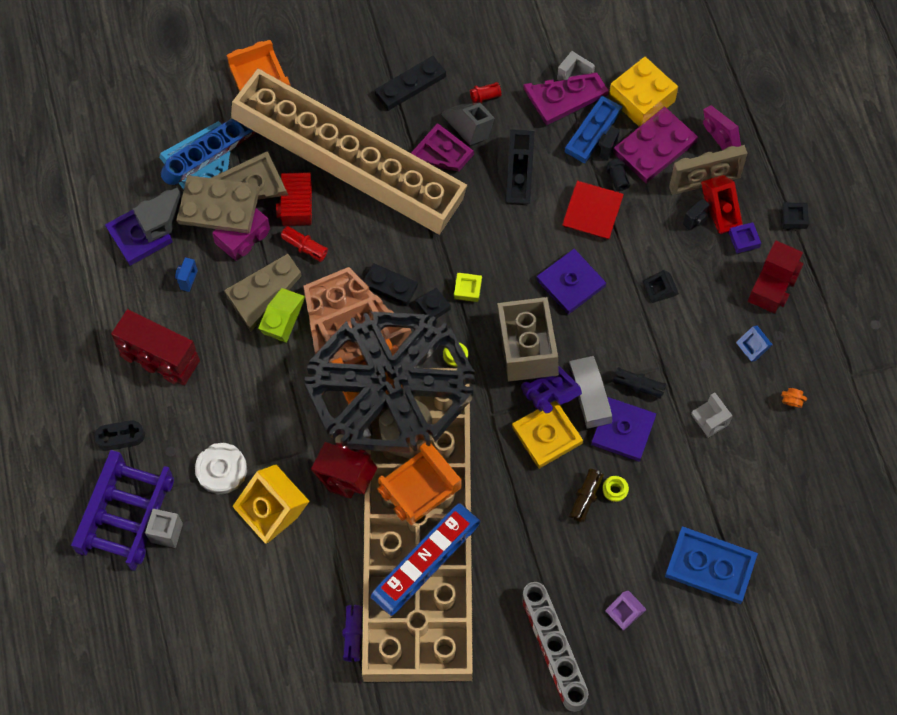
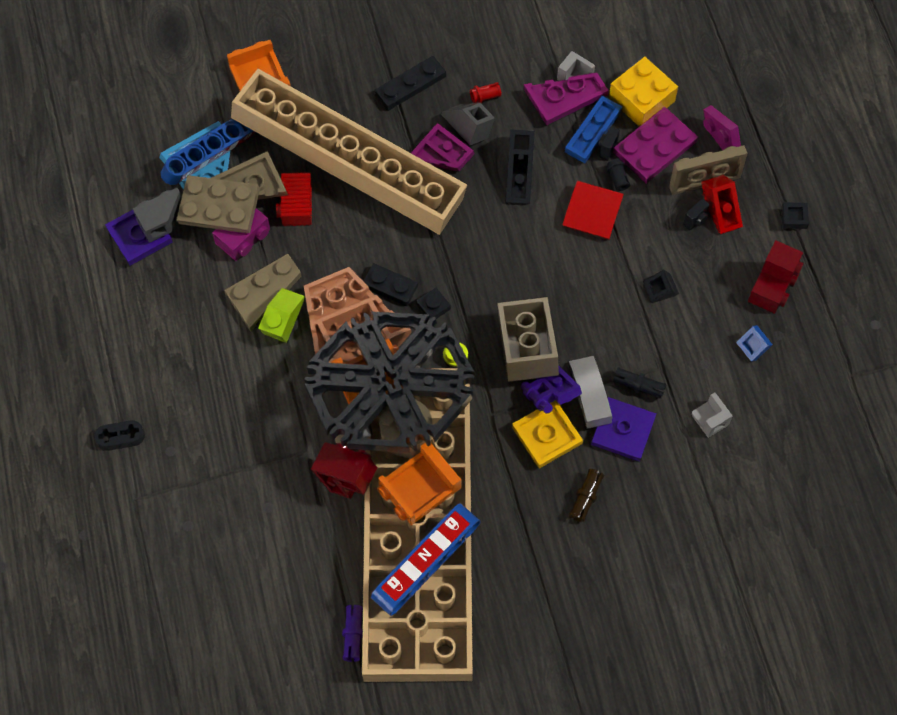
dark purple fence [71,450,174,571] -> none
dark red piece [111,309,200,386] -> none
light grey panel [145,509,183,548] -> none
blue plate [175,257,198,292] -> none
white tile [195,443,247,494] -> none
yellow slope [232,465,310,544] -> none
red axle [281,226,328,262] -> none
neon yellow plate [454,273,482,302] -> none
light grey beam [522,582,589,712] -> none
dark purple plate [536,249,606,315] -> none
neon yellow plate [602,476,629,502] -> none
medium lavender slope [605,591,646,630] -> none
blue plate [665,526,758,604] -> none
dark purple plate [729,222,761,253] -> none
orange plate [781,388,807,408] -> none

